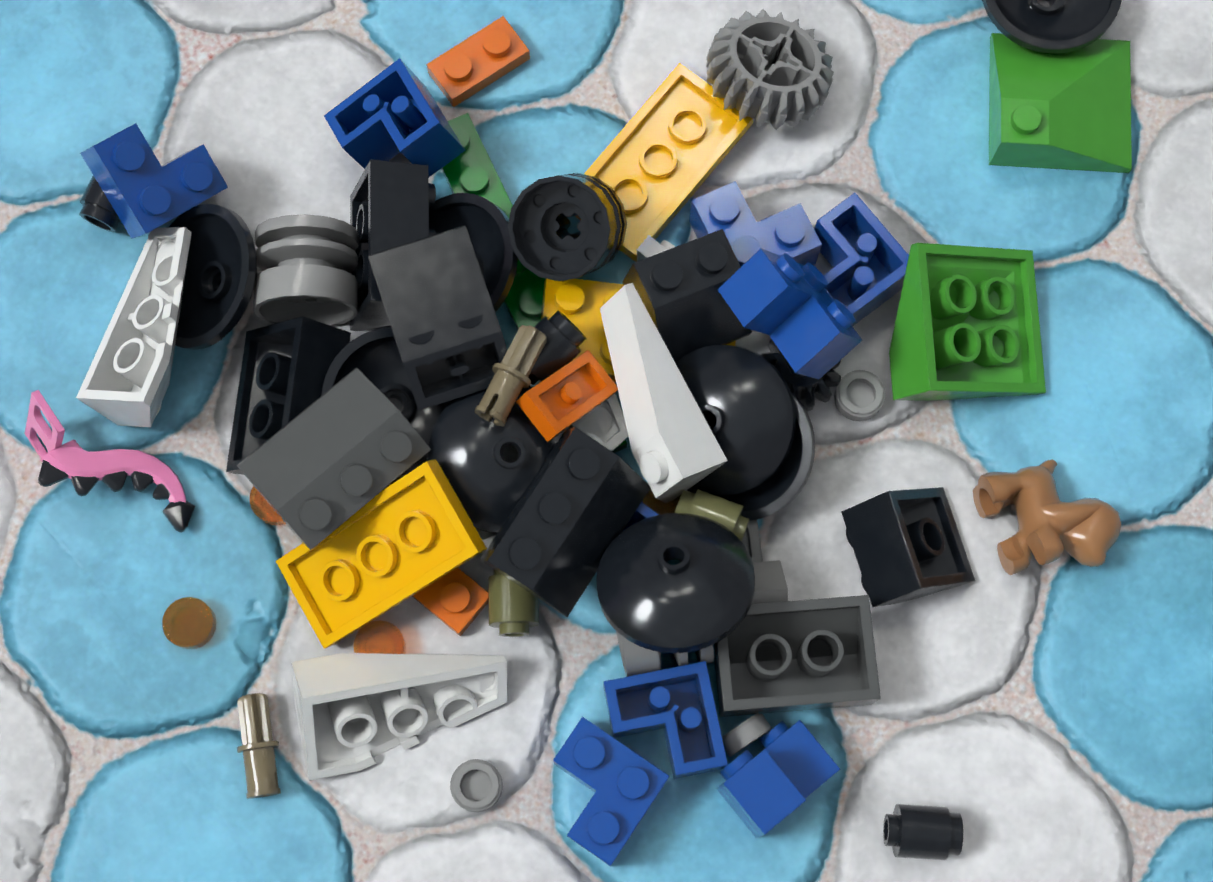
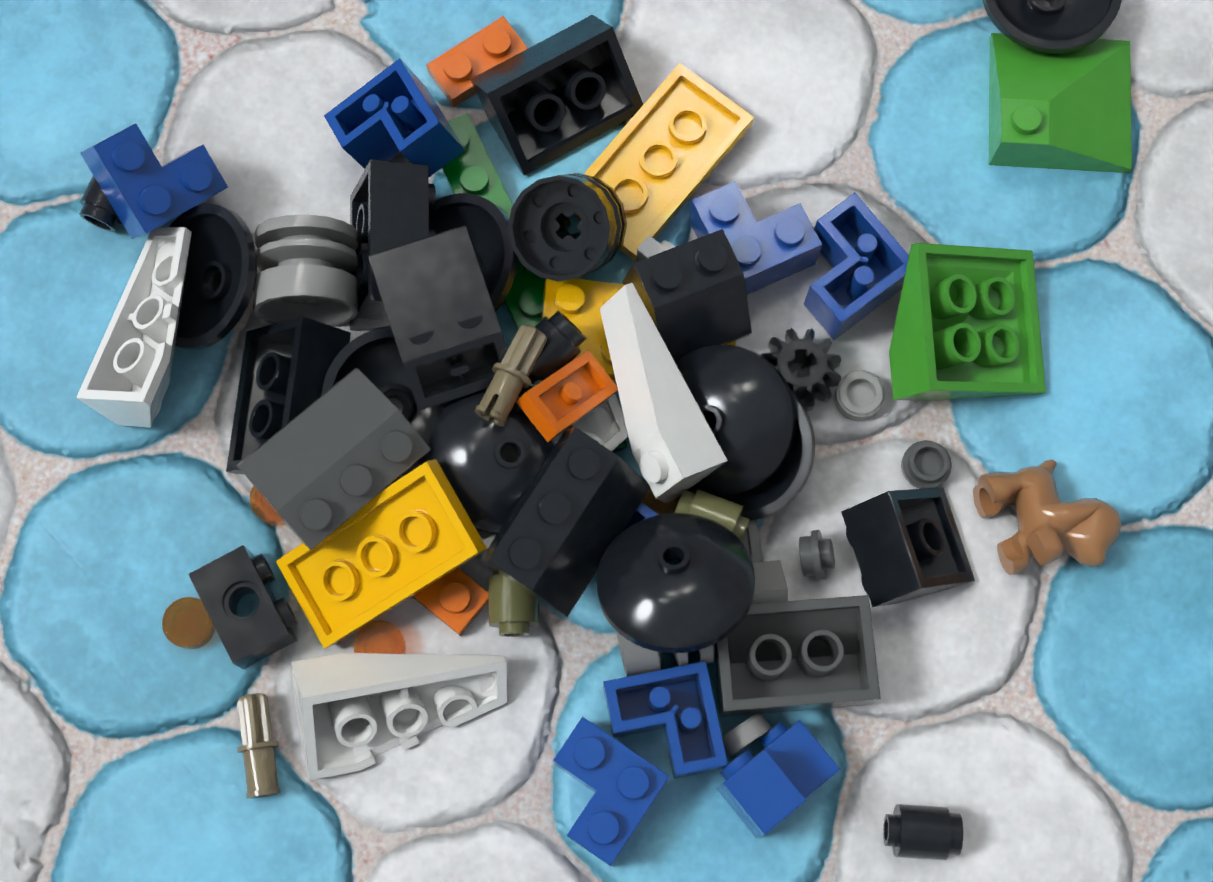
bright pink piece [25,390,195,533] -> none
light grey tile [450,759,503,812] -> none
light grey gear [706,9,834,130] -> none
blue brick [717,248,862,380] -> none
none -> black brick [188,545,298,669]
none -> black slope [470,15,643,175]
none -> dark grey plate [799,530,835,580]
none -> dark grey plate [901,440,952,489]

